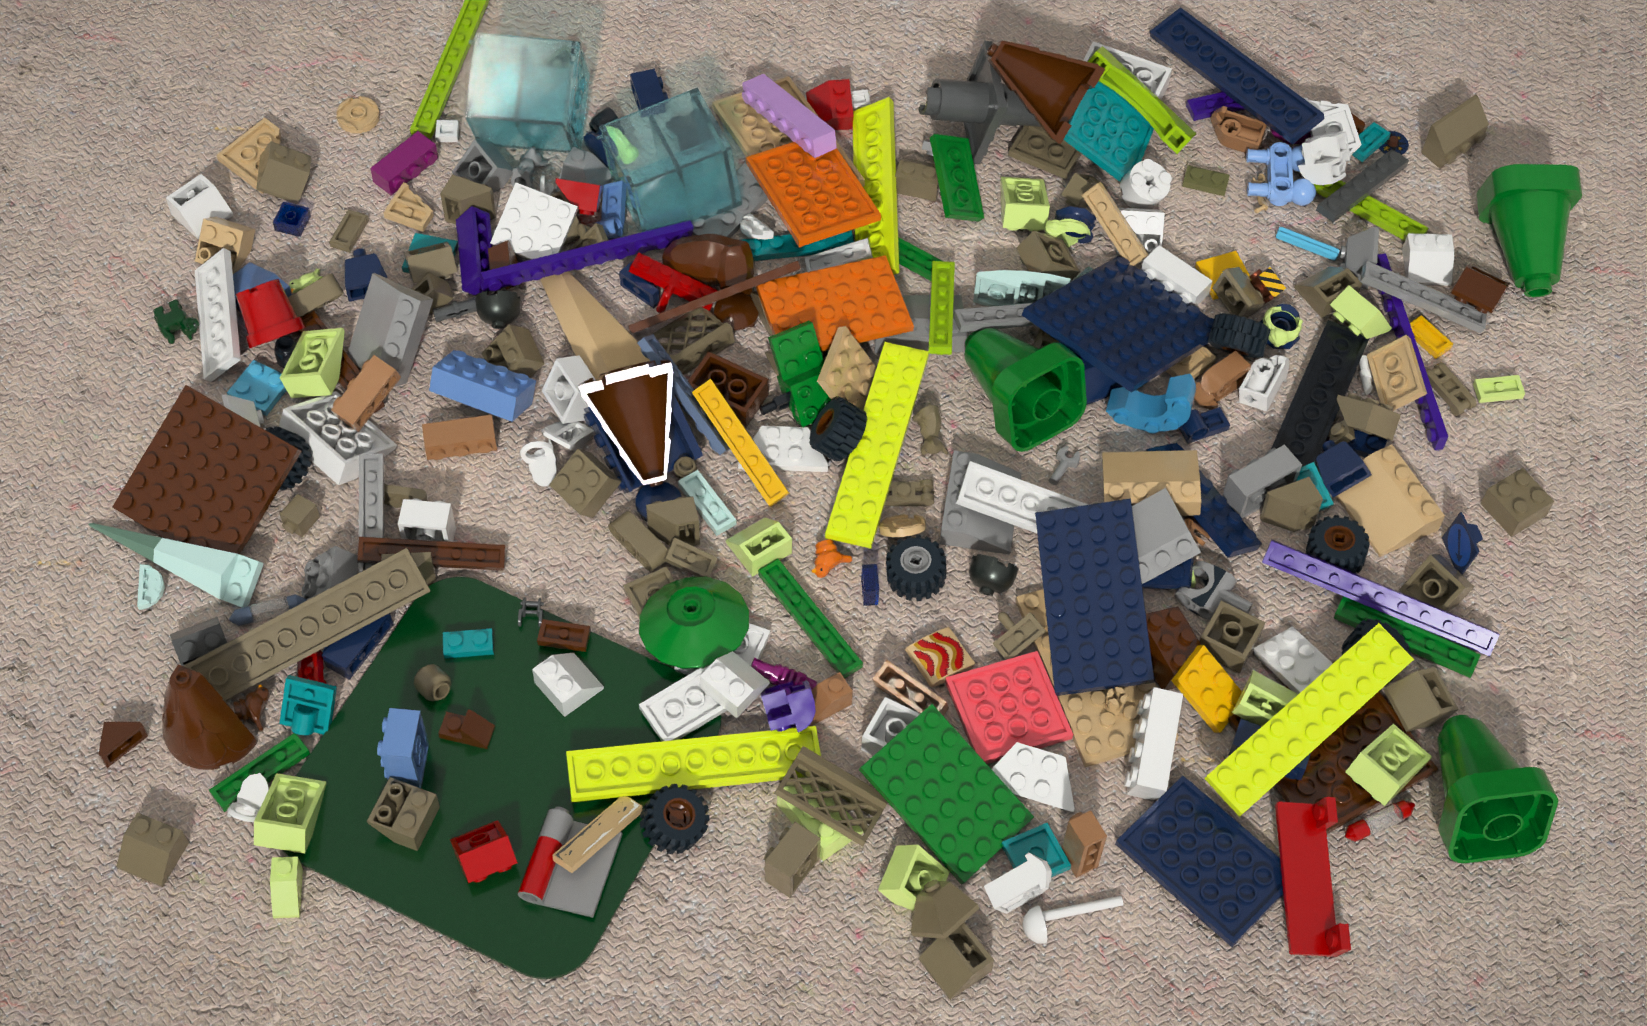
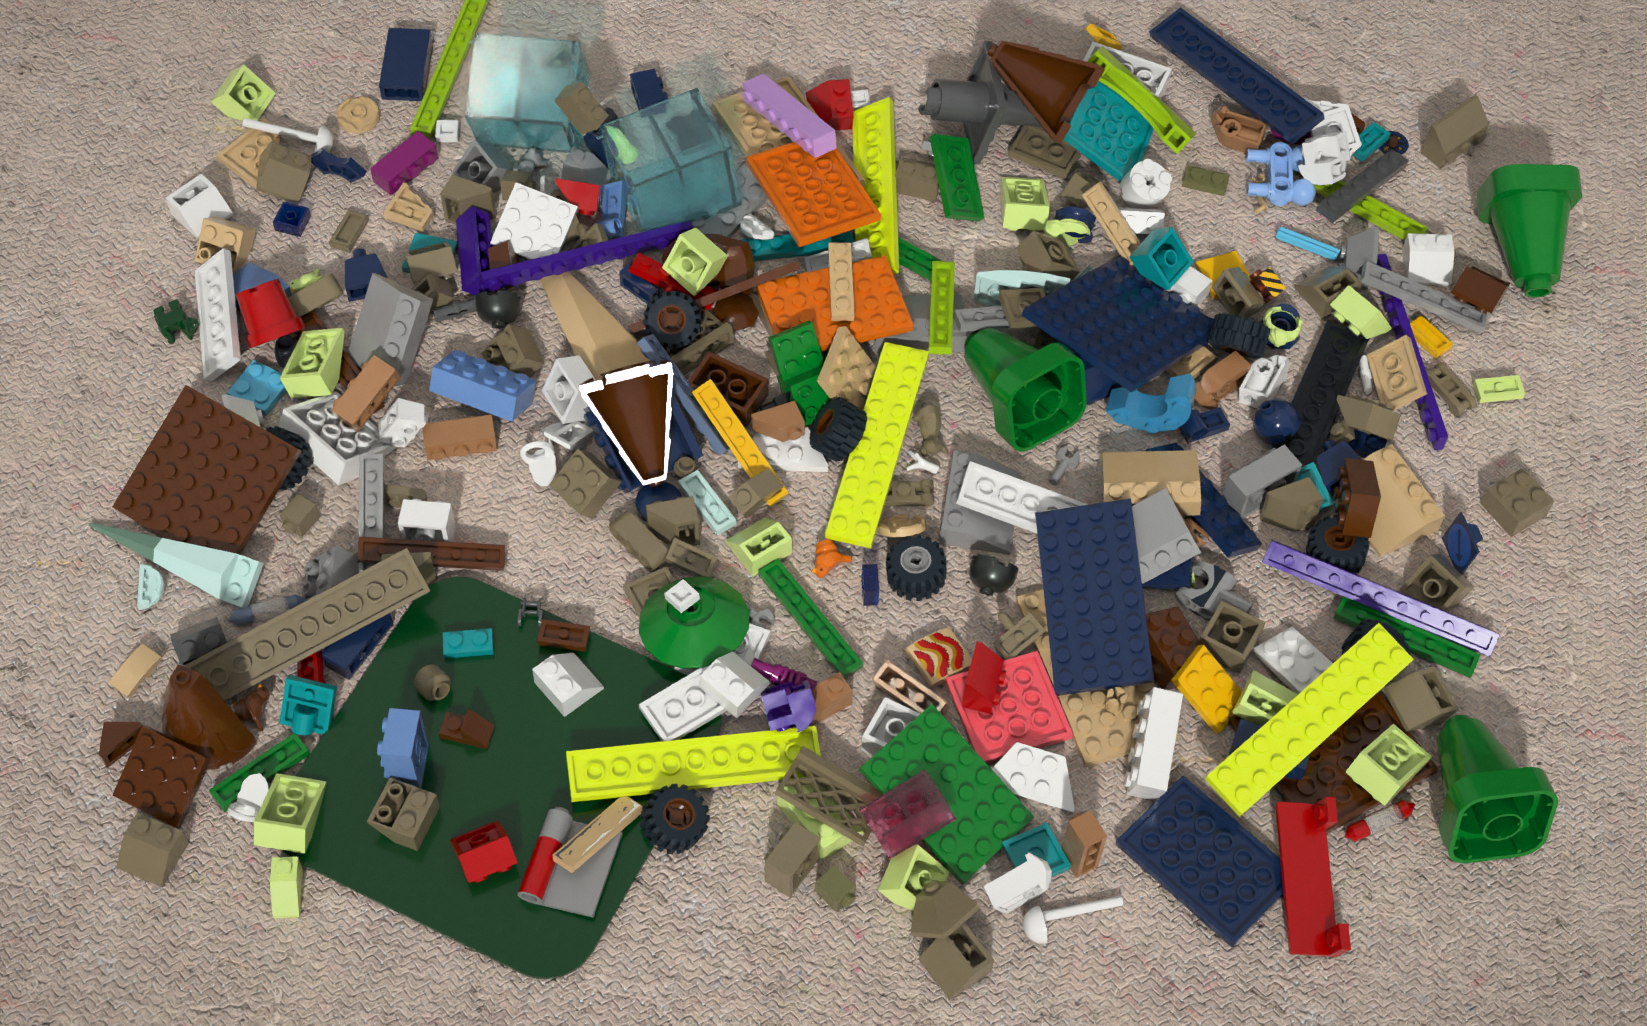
dark purple plate [1186,92,1245,121] -> none
none -> tan slope [109,643,163,697]
none -> reddish brown plate [112,725,211,828]
none -> yellowish green slope [210,64,276,121]
none -> white piece [242,118,334,153]
none -> dark blue tile [311,149,367,182]
none -> dark blue brick [379,28,433,101]
none -> white brick [379,398,427,448]
none -> dark tan brick [500,170,536,200]
none -> dark tan brick [554,81,609,134]
none -> black wheel [643,291,702,349]
none -> yellowish green slope [662,227,728,296]
none -> white plate [664,579,700,613]
none -> dark tan slope [728,469,784,517]
none -> light grey bar [744,600,774,629]
none -> medium nougat slope [751,401,805,442]
none -> olive brick [815,865,856,912]
none -> tan plate [828,243,855,321]
none -> clear pink slope [860,769,956,860]
none -> white bar [906,450,940,475]
none -> red slope [962,641,1007,714]
none -> dark tan plate [998,288,1046,328]
none -> yellow tile [1086,23,1122,50]
none -> teal slope [1129,227,1194,290]
none -> dark blue cylinder [1253,398,1301,445]
none -> reddish brown brick [1333,458,1381,538]

